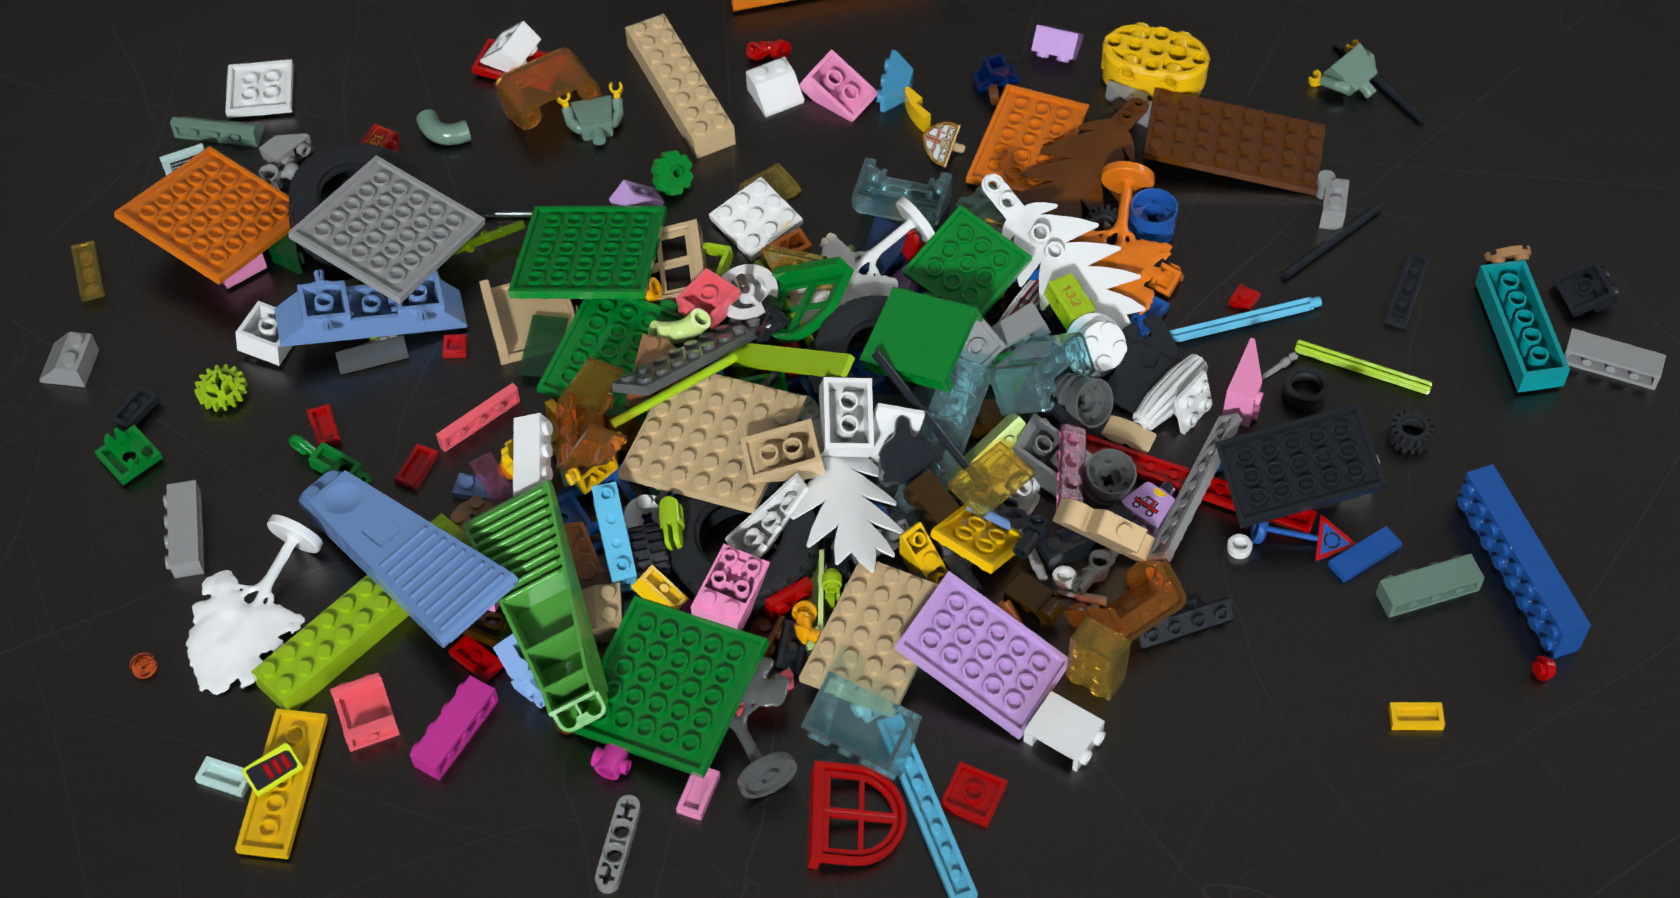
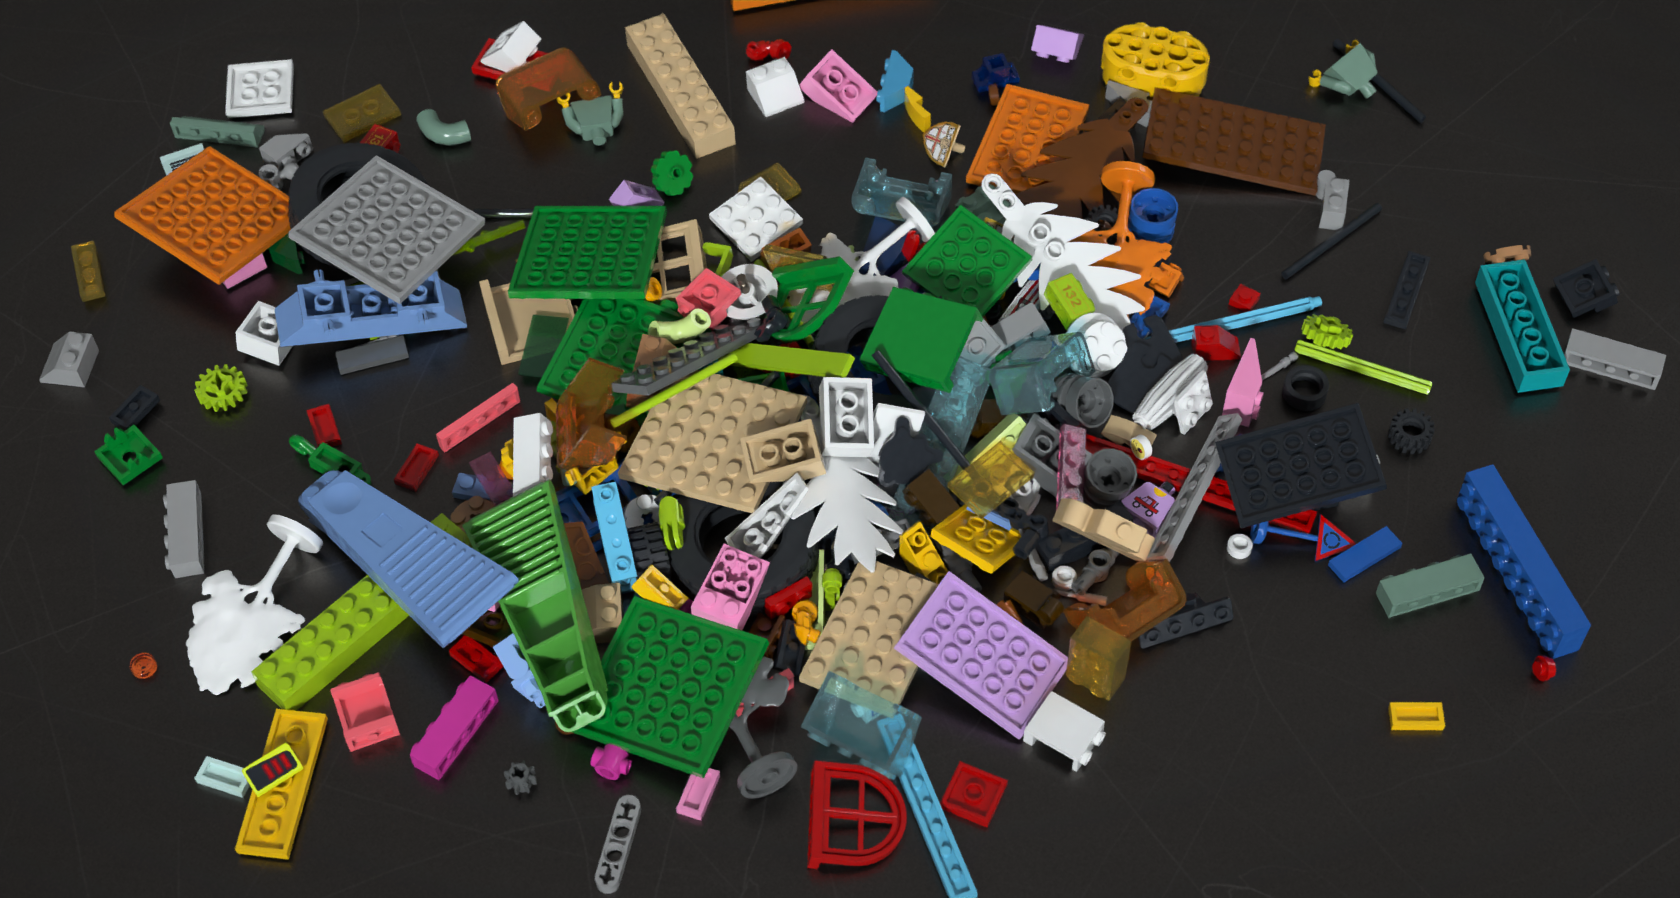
red tile [442,334,468,358] -> none
none -> clear yellow tile [323,84,401,143]
none -> dark grey gear [504,761,537,795]
none -> tile [1130,435,1152,460]
none -> red slope [1191,325,1241,361]
none -> lime gear [1301,314,1353,349]

